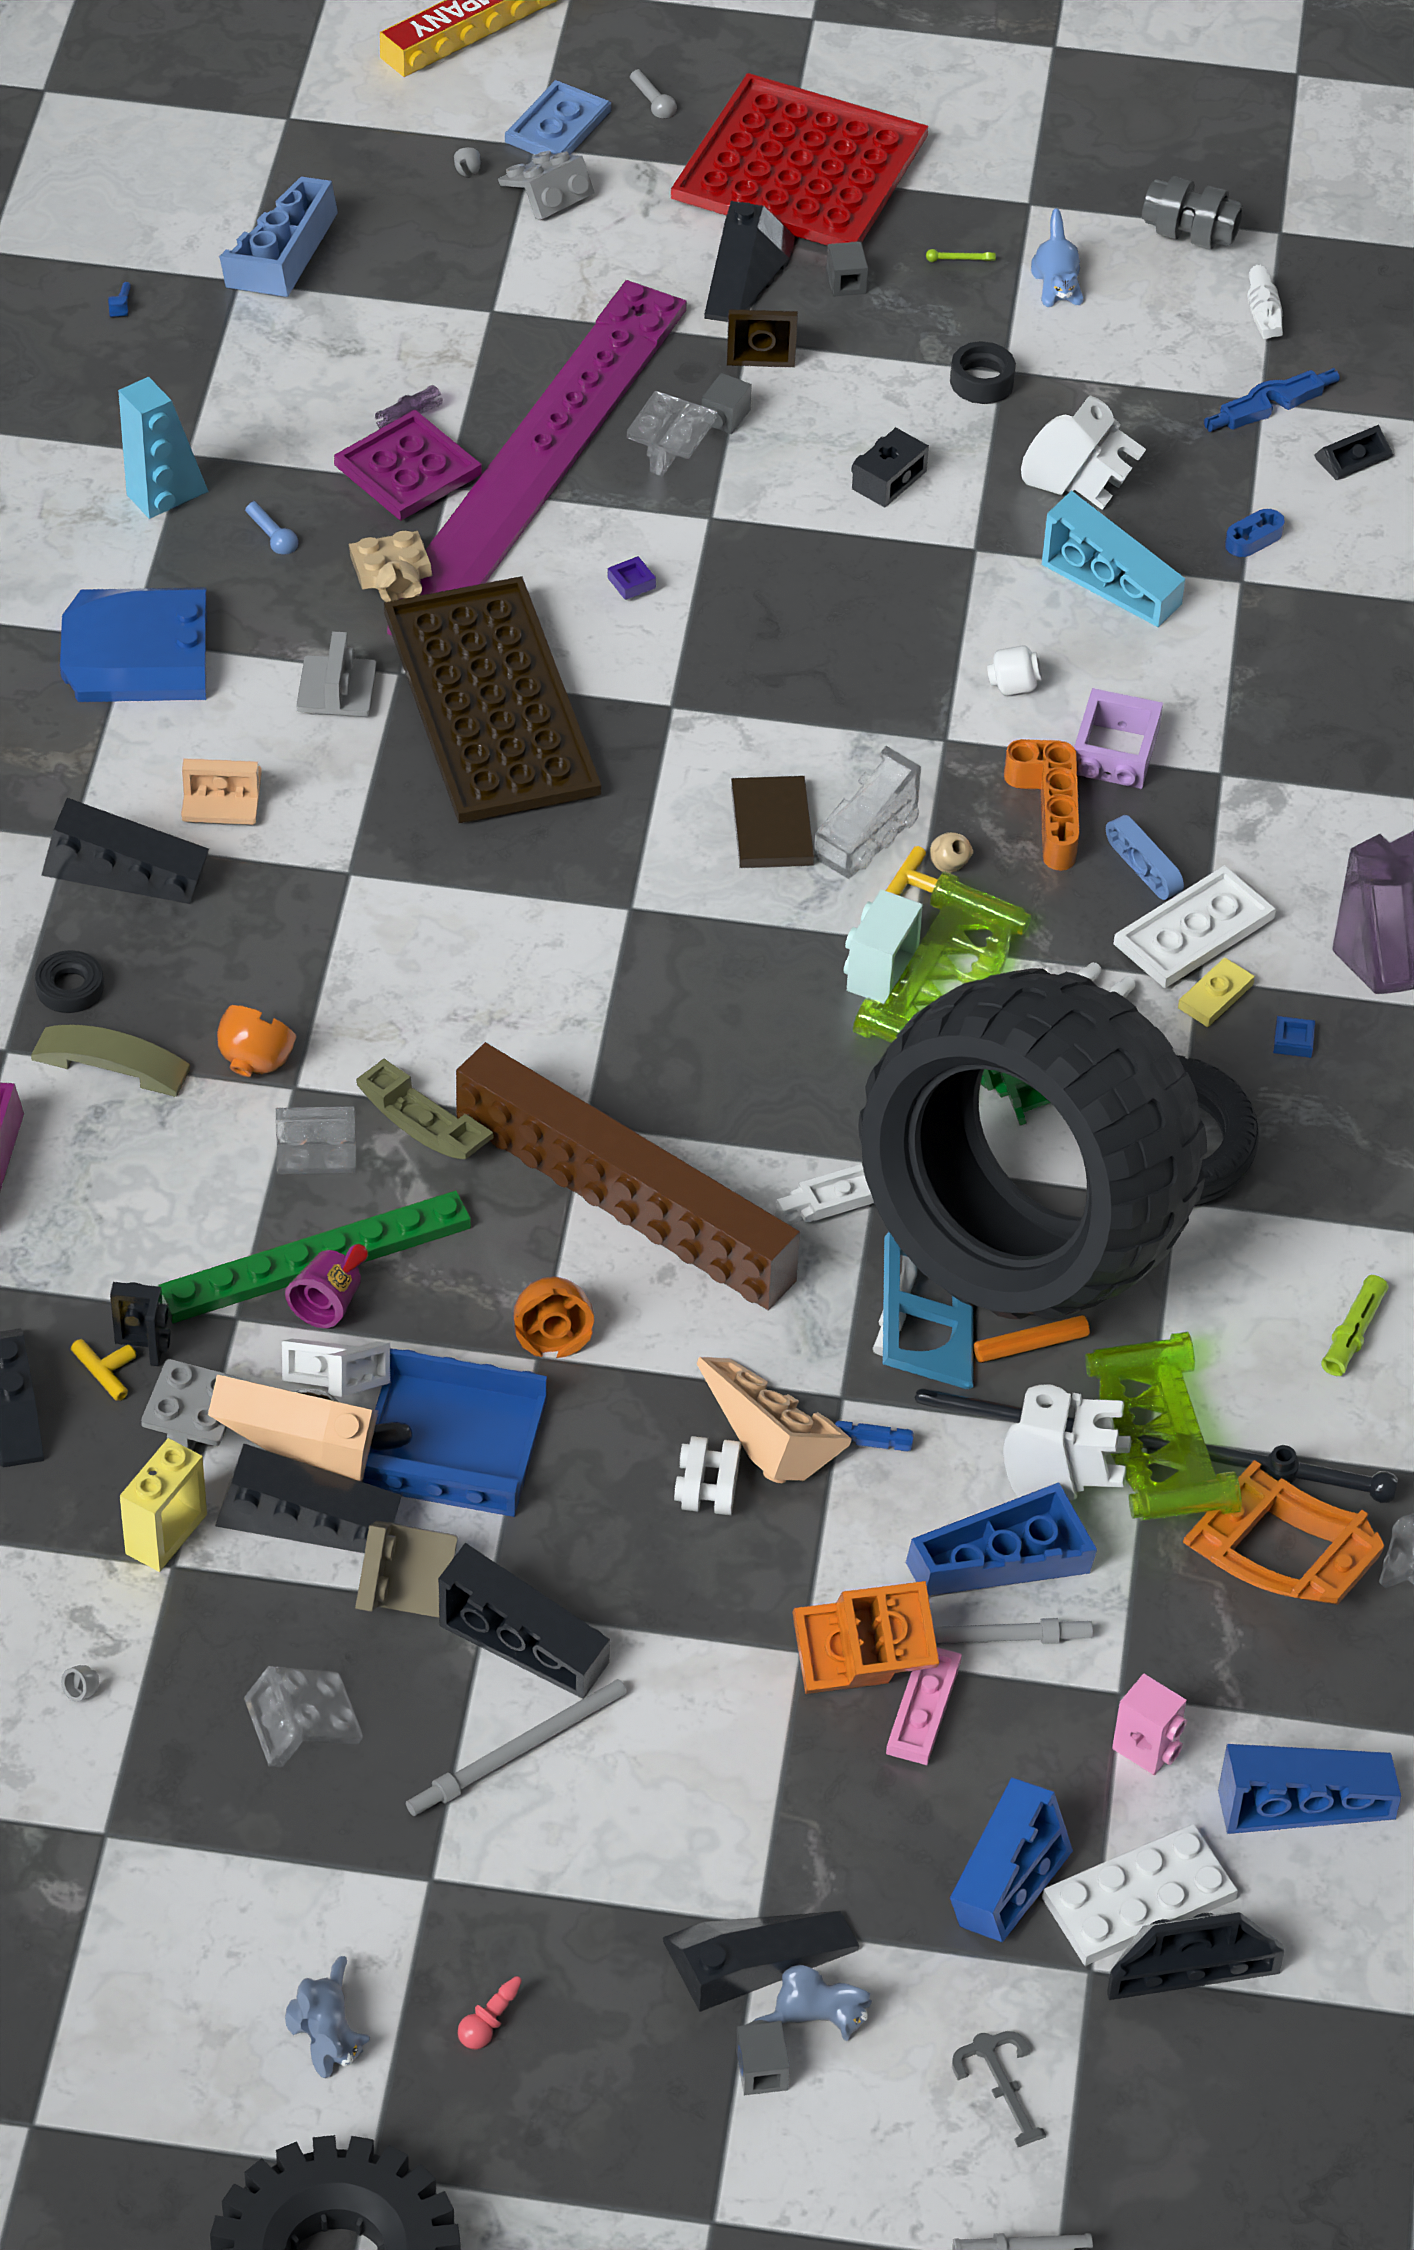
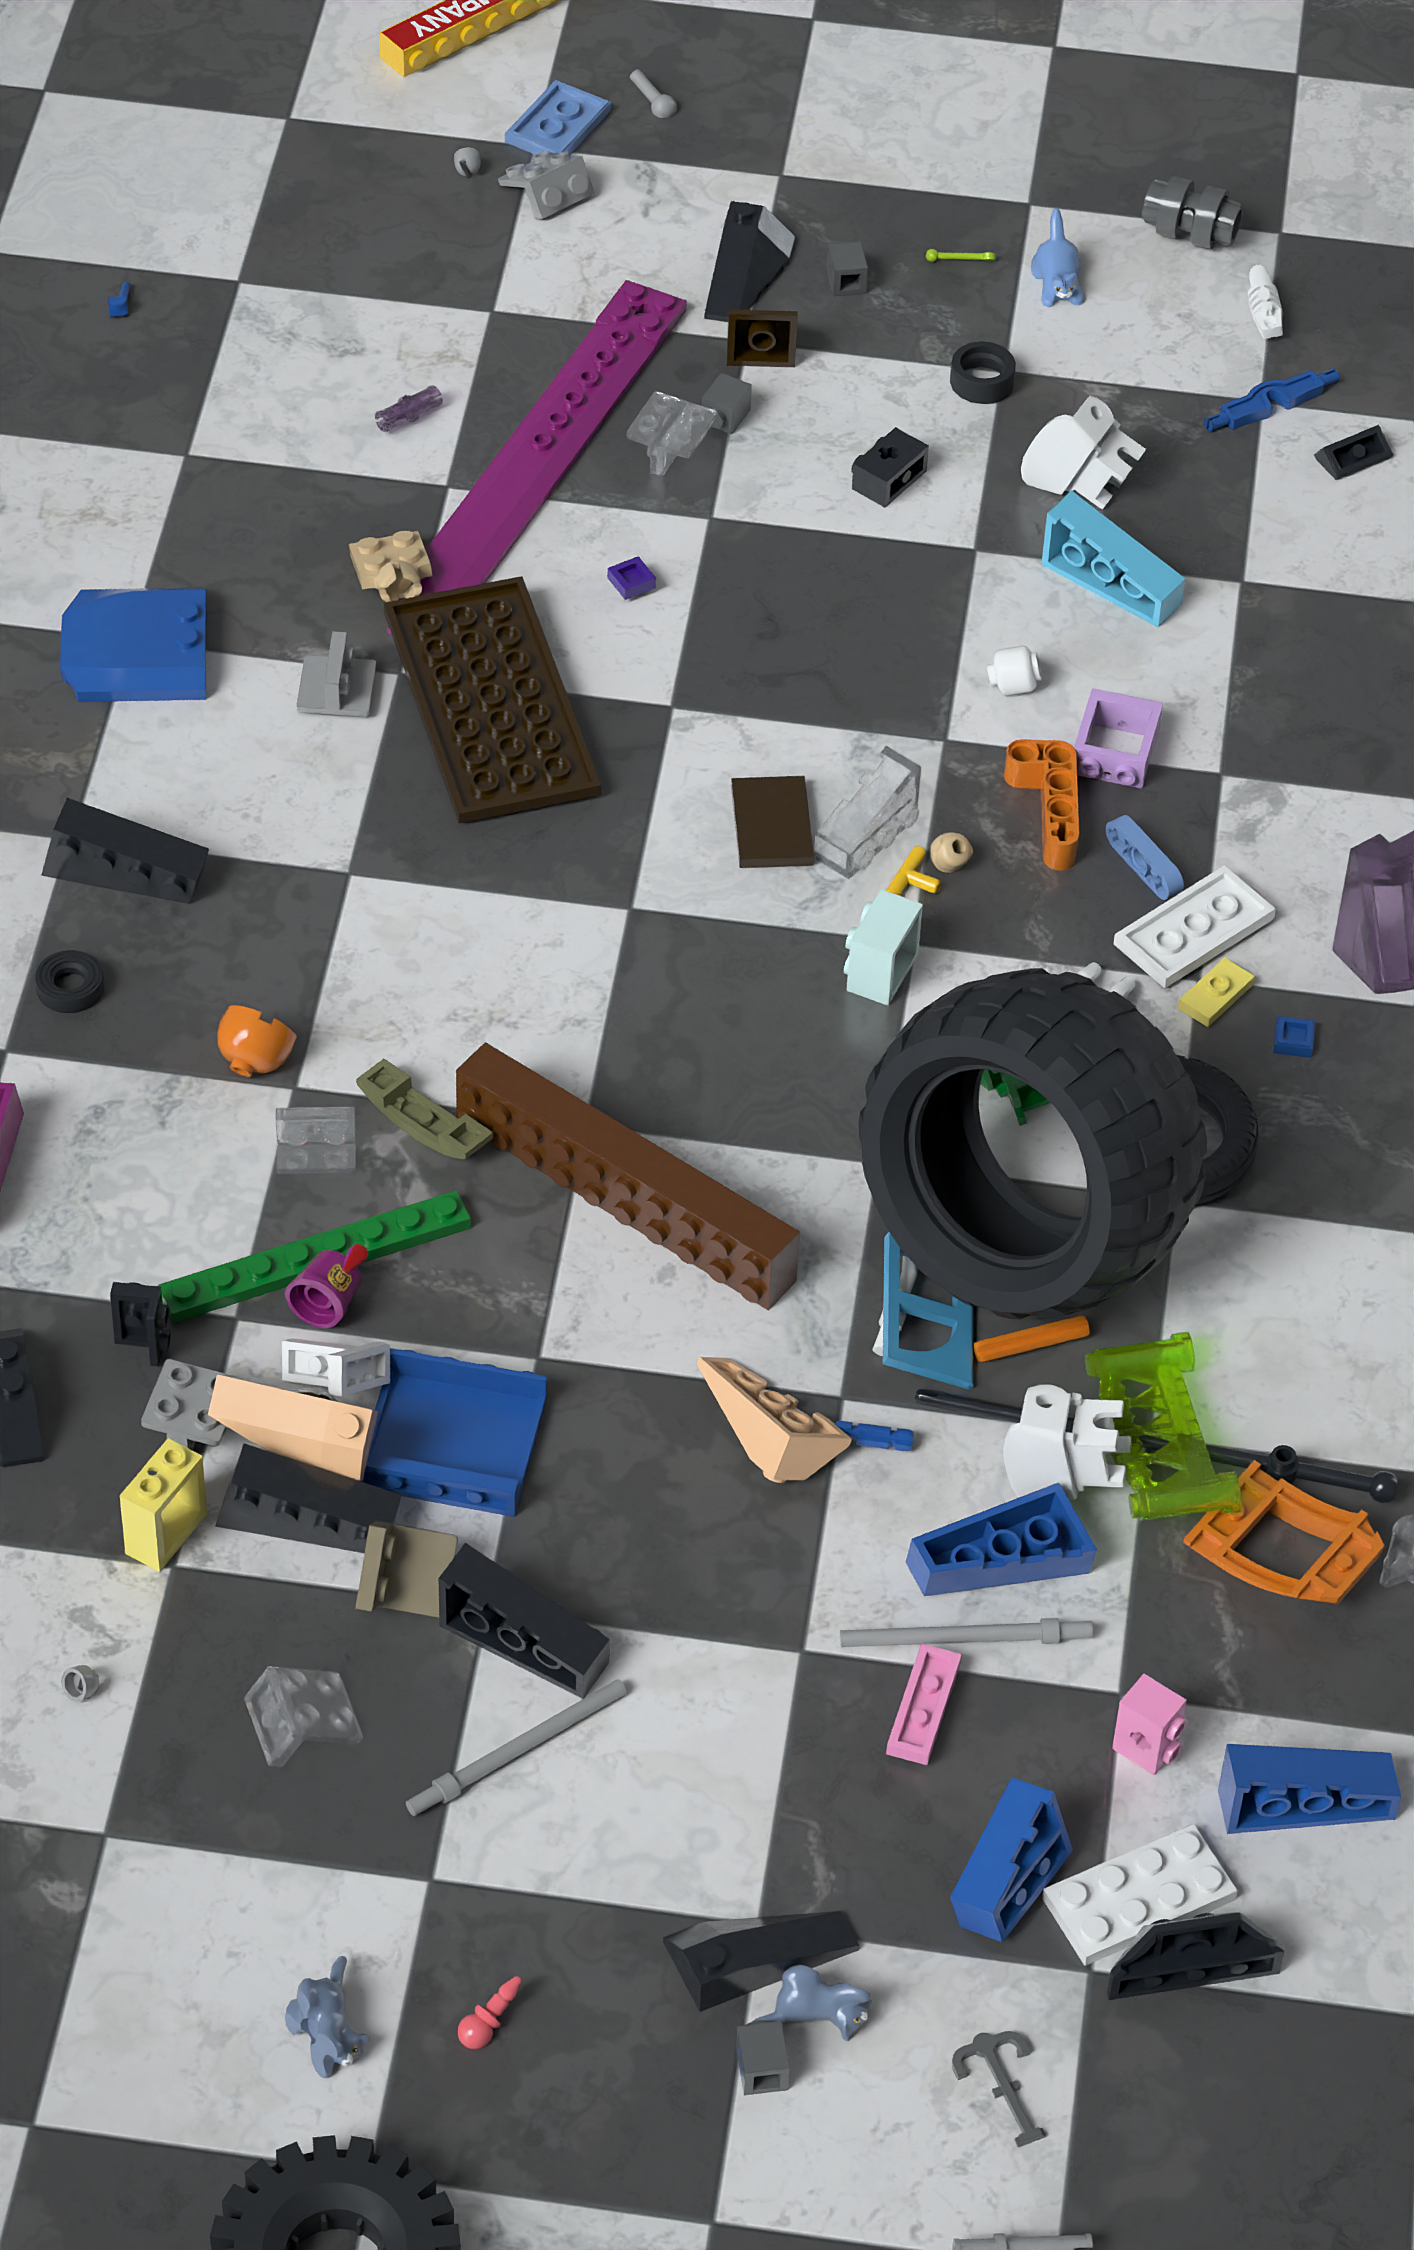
olive slope [31,1025,190,1097] -> none
yellow piece [71,1339,136,1401] -> none
medium azure wedge [118,377,209,519] -> none
light nougat bracket [181,758,262,825] -> none
medium blue wedge [219,177,338,297] -> none
medium blue bar [245,501,298,554] -> none
magenta plate [334,409,482,521] -> none
black arm [371,1422,412,1451] -> none
orange cylinder [514,1276,594,1358] -> none
red plate [671,73,929,246] -> none
white brick [674,1436,741,1515] -> none
white hinge [775,1164,874,1224] -> none
orange bracket [792,1581,939,1694] -> none
clear neon green piece [853,871,1031,1043] -> none
blue beam [1225,509,1285,557] -> none
lime pin [1321,1275,1389,1376] -> none

